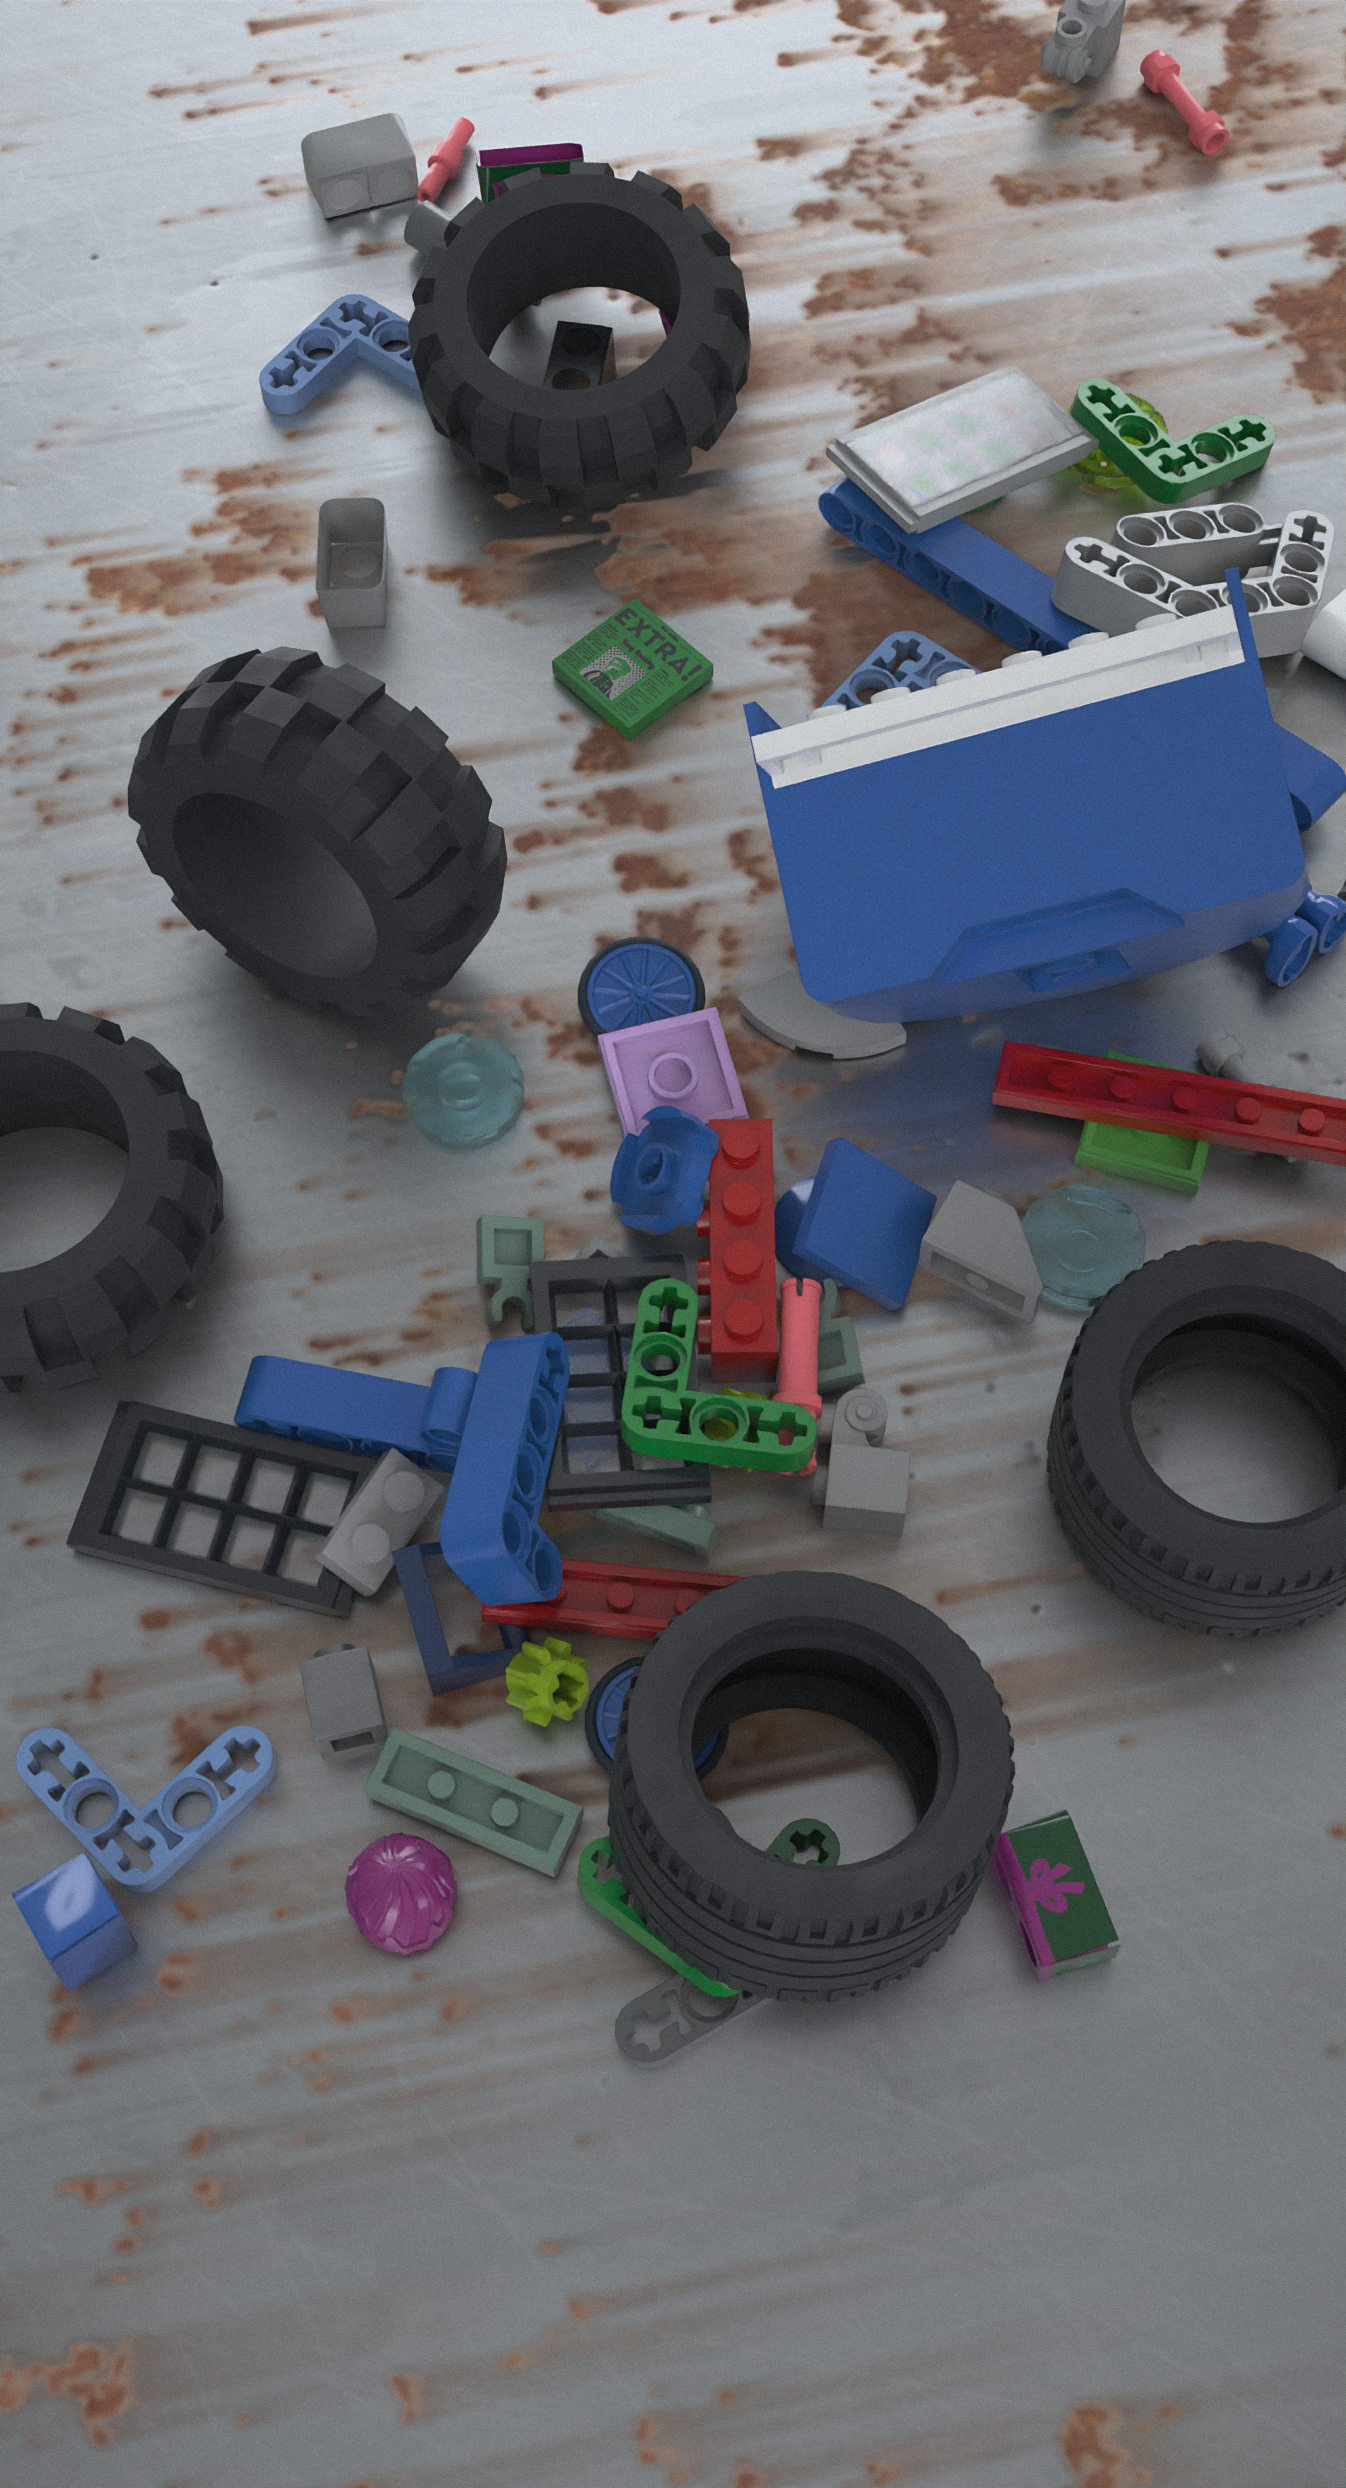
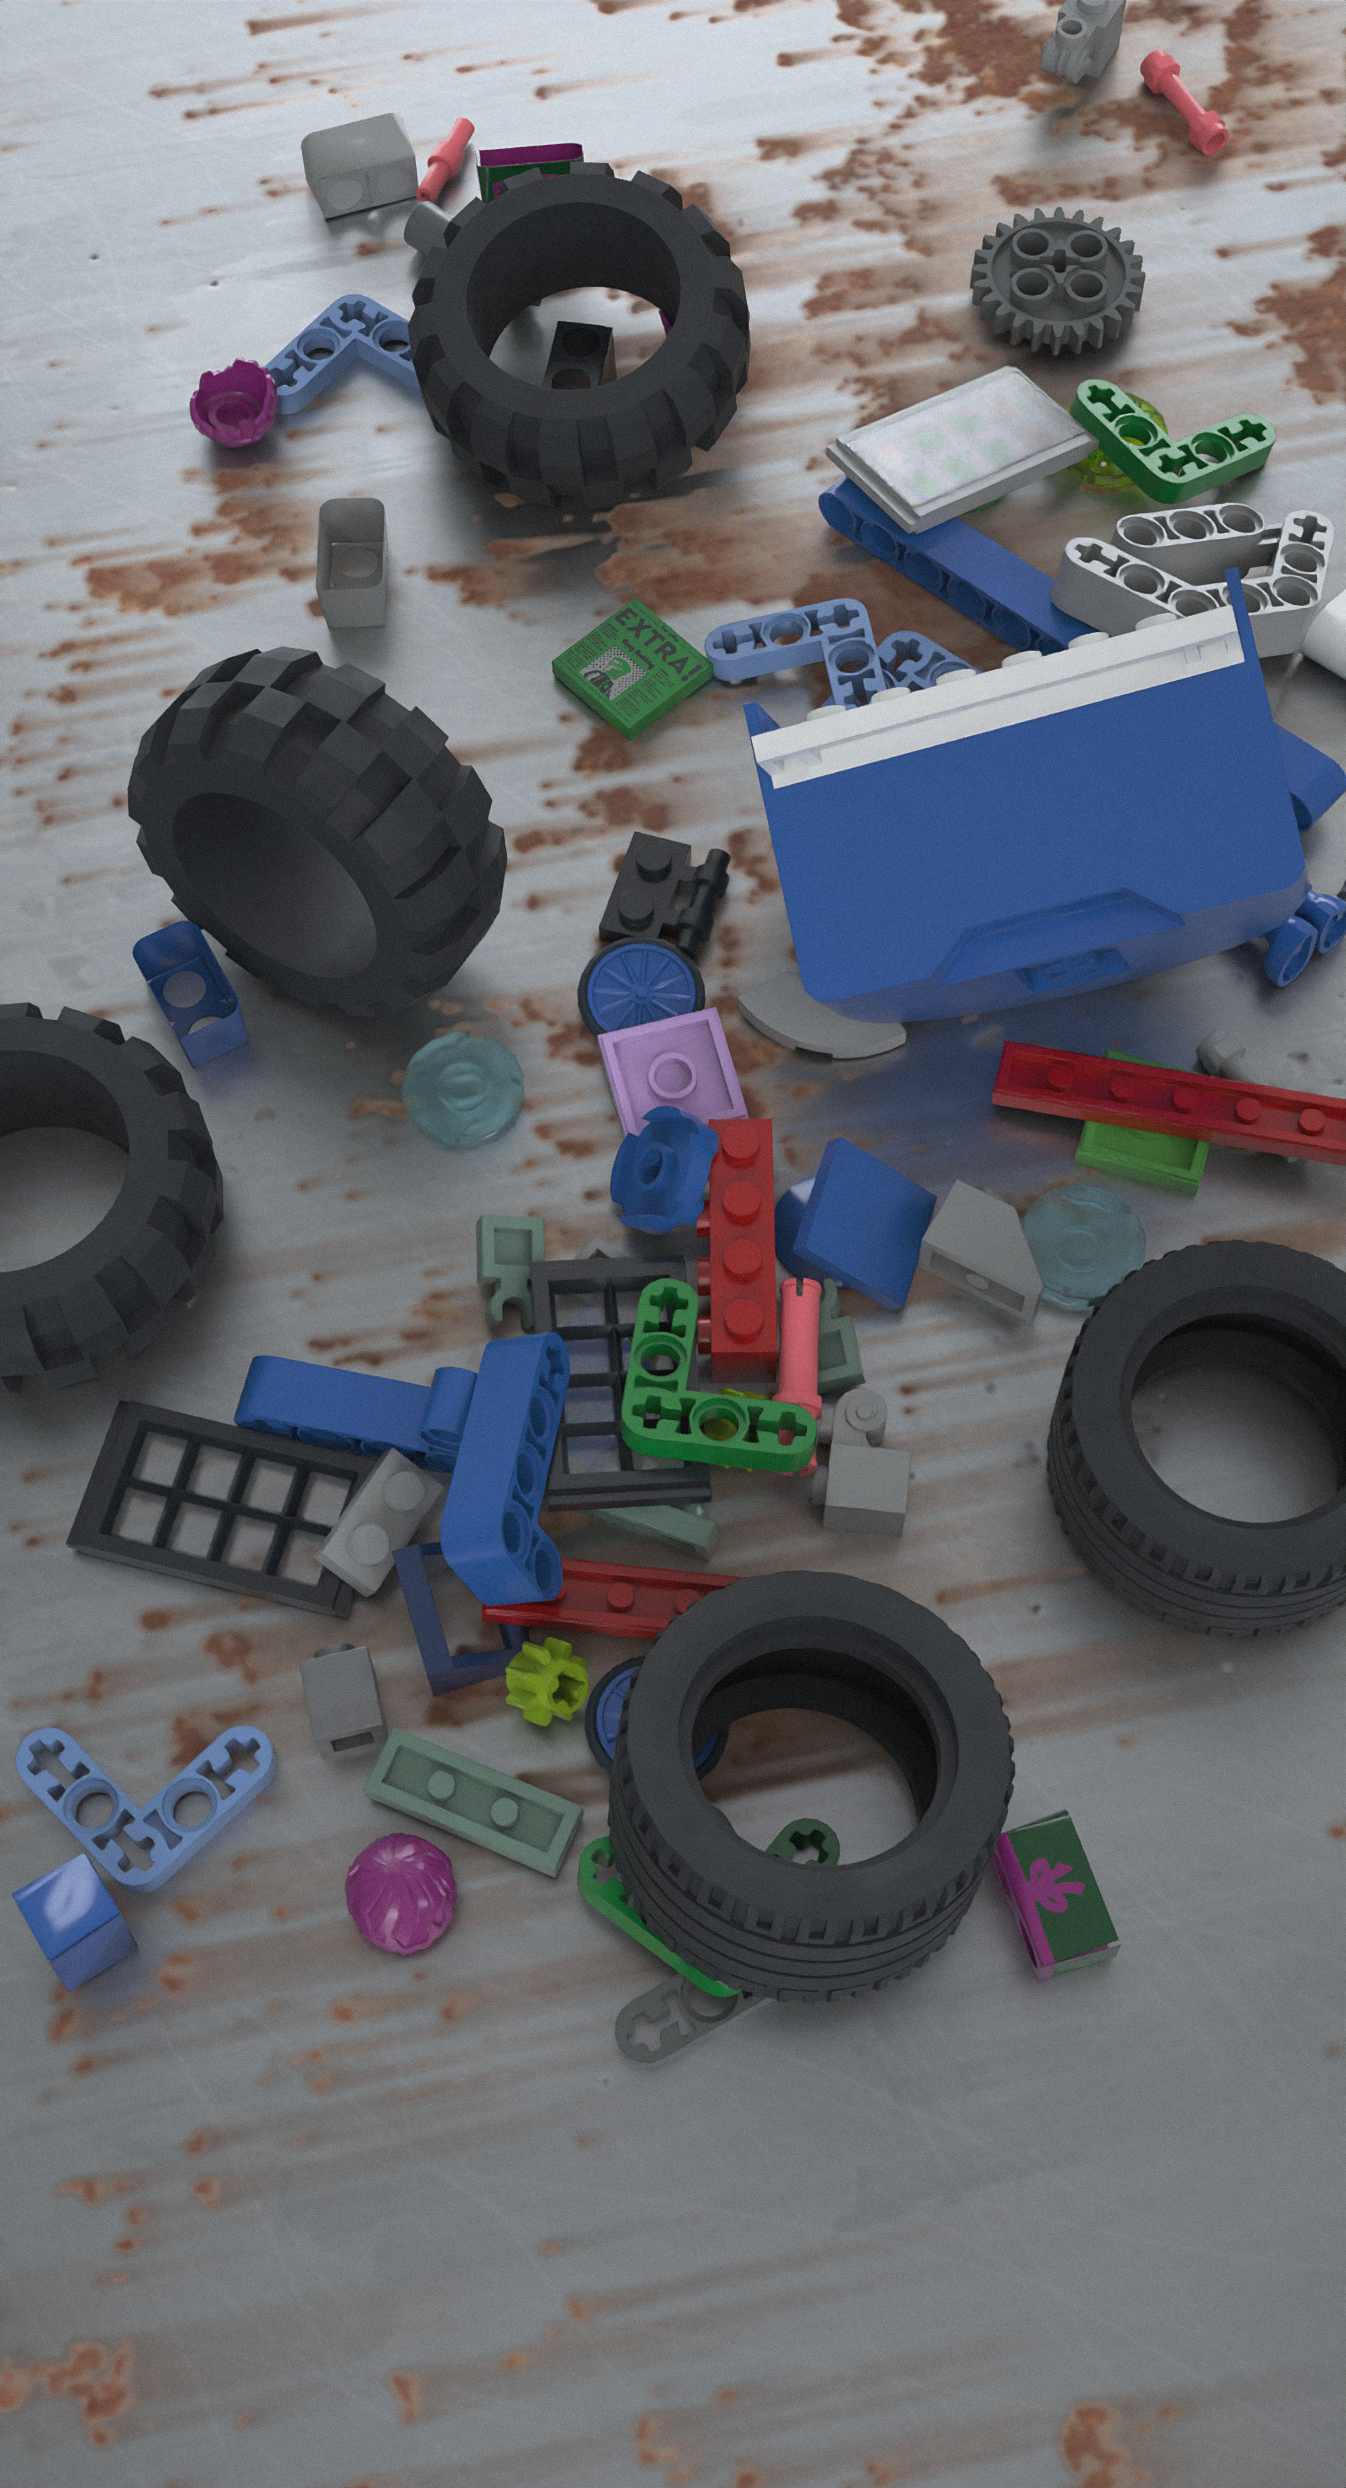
none -> blue piece [132,921,249,1068]
none -> magenta hair [189,357,278,447]
none -> black plate [599,831,731,959]
none -> medium blue beam [704,598,887,710]
none -> dark grey gear [970,207,1146,355]

